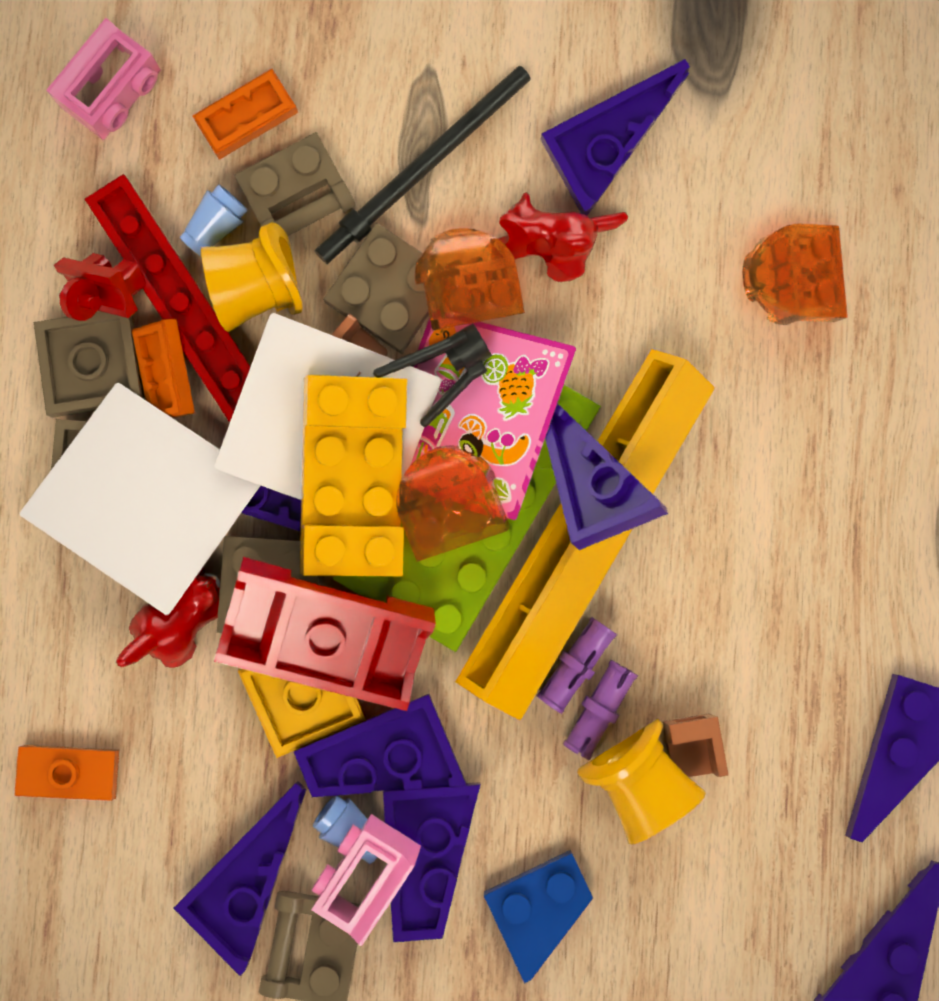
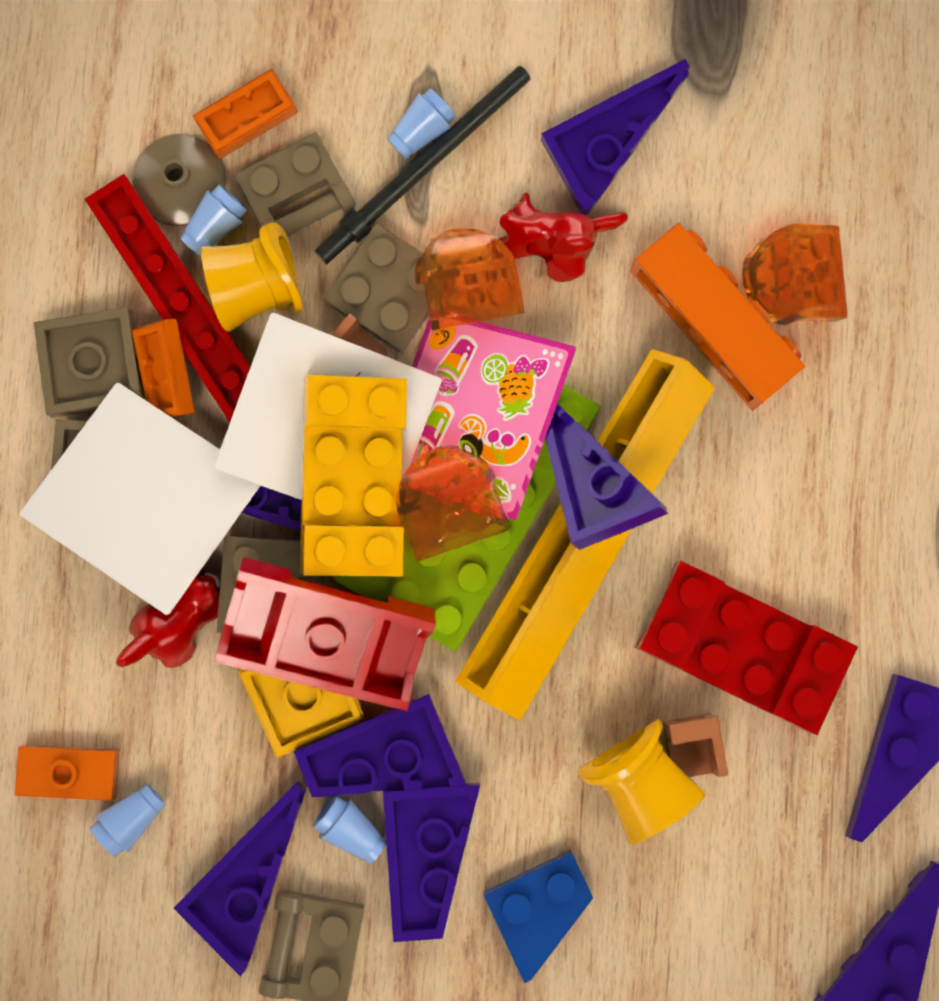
bright pink window [47,18,161,141] -> none
red hips [54,253,146,321] -> none
bright pink window [311,814,421,946] -> none
pearl dark grey plant [373,323,492,427] -> none
medium lavender pin [536,617,617,714] -> none
medium lavender pin [563,660,638,760] -> none
none -> light blue cone [90,784,166,857]
none -> dark tan dish [133,135,226,226]
none -> light blue cone [387,88,456,159]
none -> orange brick [630,222,806,411]
none -> red piece [635,561,858,736]

